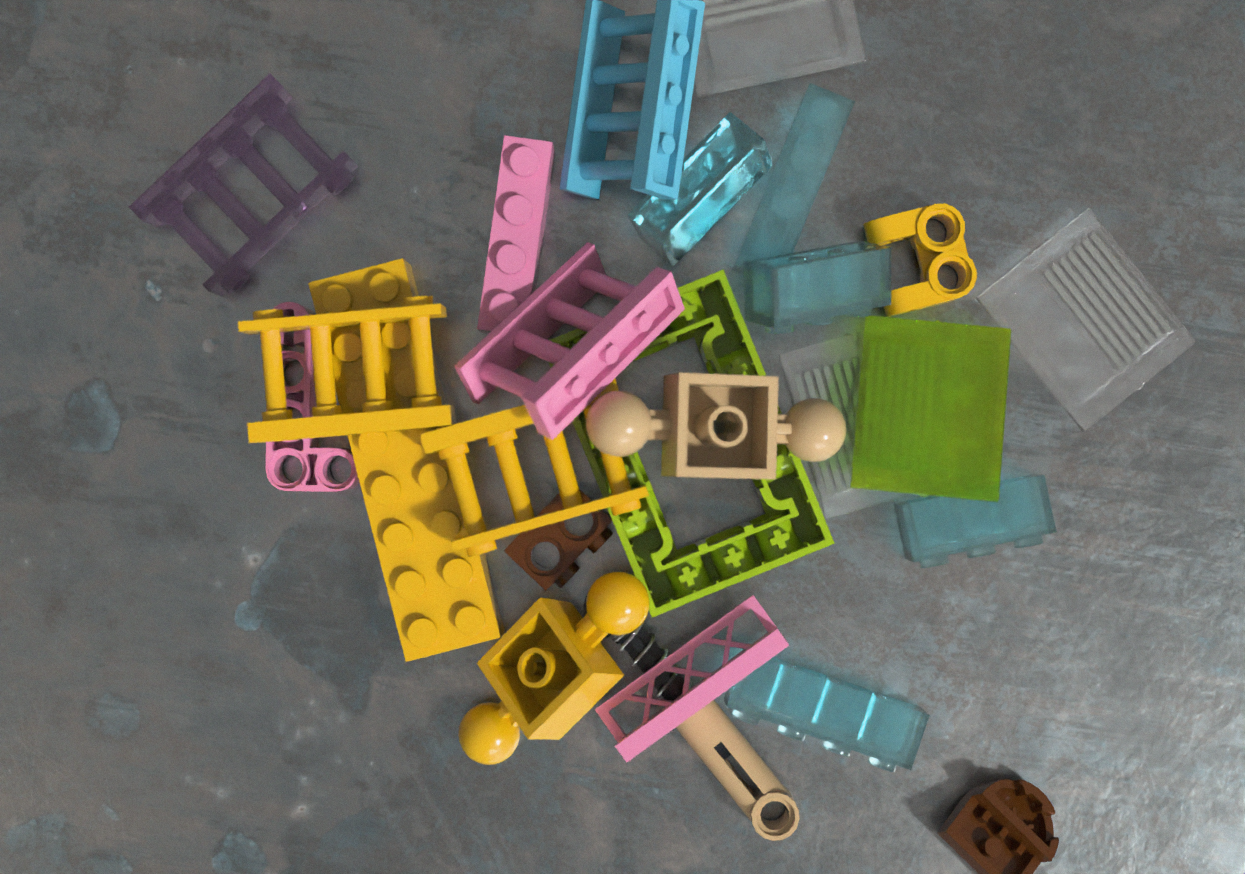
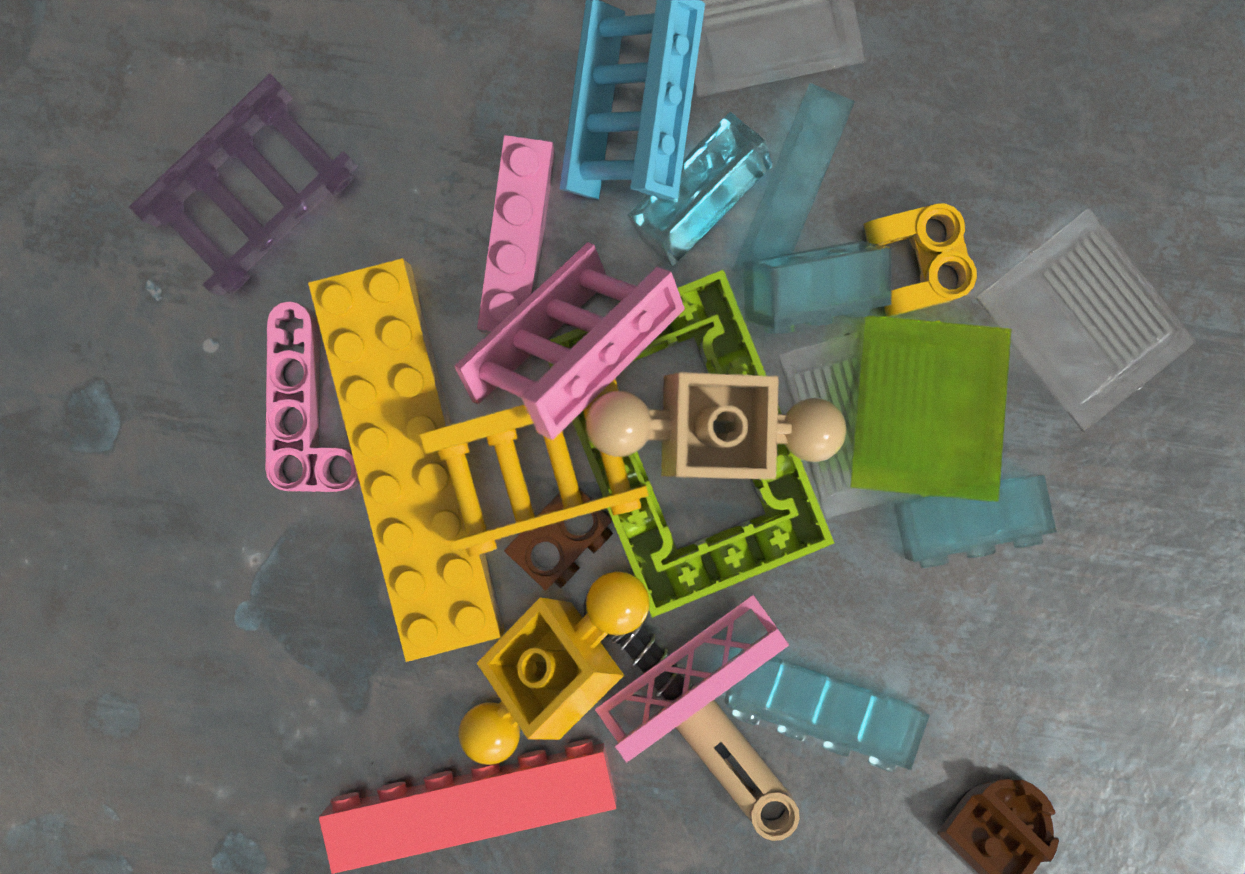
yellow fence [238,296,457,443] -> none
none -> coral brick [319,739,617,874]

